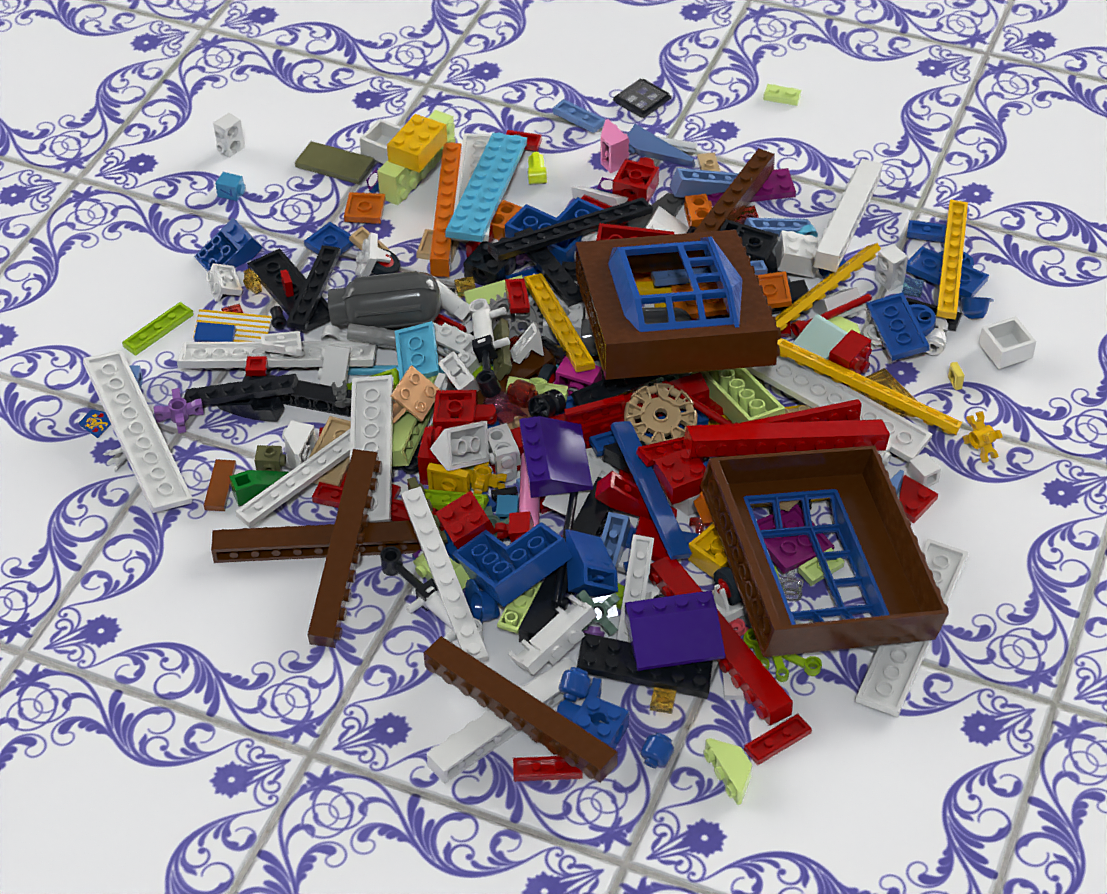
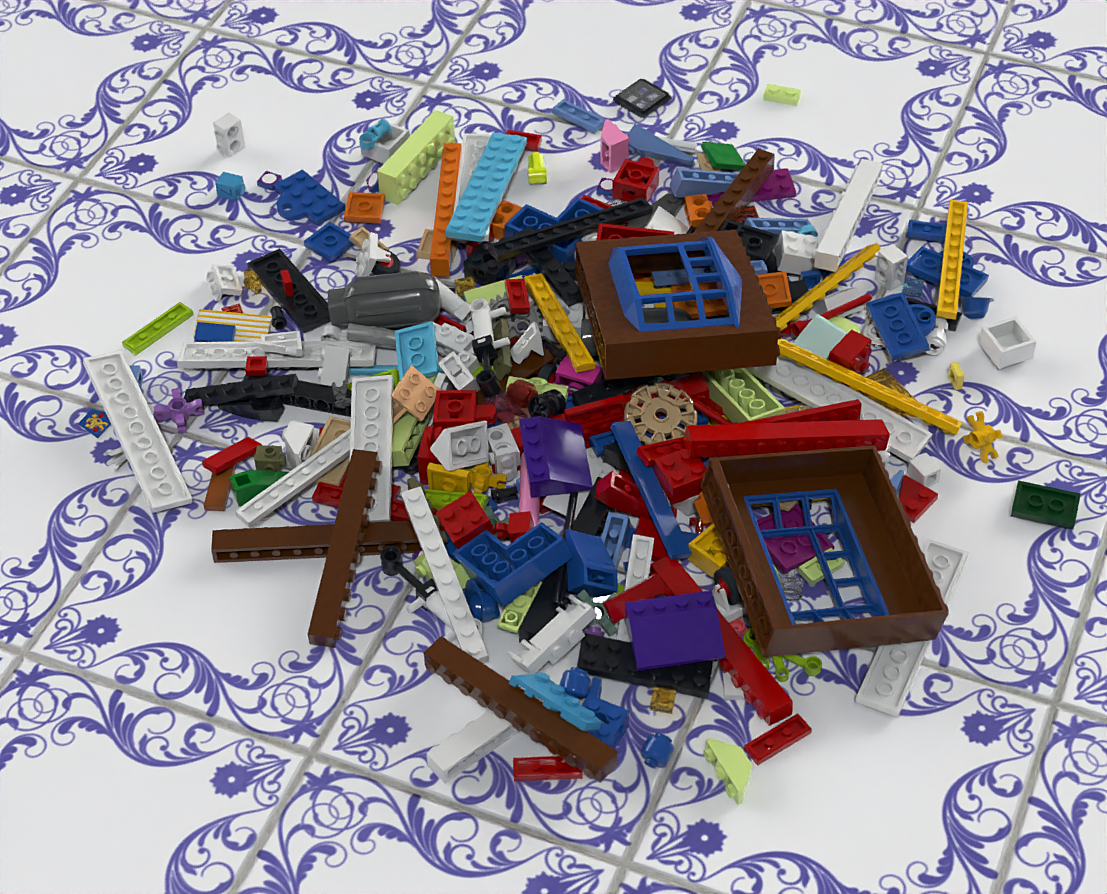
blue slope [194,218,263,272] -> none
black plate [287,245,341,330] -> none
olive tile [295,141,375,184] -> none
yellow brick [387,114,447,173] -> none
dark azure brick [496,495,519,521] -> none
white slope [571,186,628,206] -> none
none -> red tile [202,437,262,474]
none -> tile [257,171,282,191]
none -> blue plate [274,169,346,226]
none -> medium azure connector [359,119,391,150]
none -> dark azure wing [509,672,602,731]
none -> red tile [603,573,668,623]
none -> green tile [701,141,746,171]
none -> blue plate [800,269,821,289]
none -> dark green plate [1011,480,1081,530]

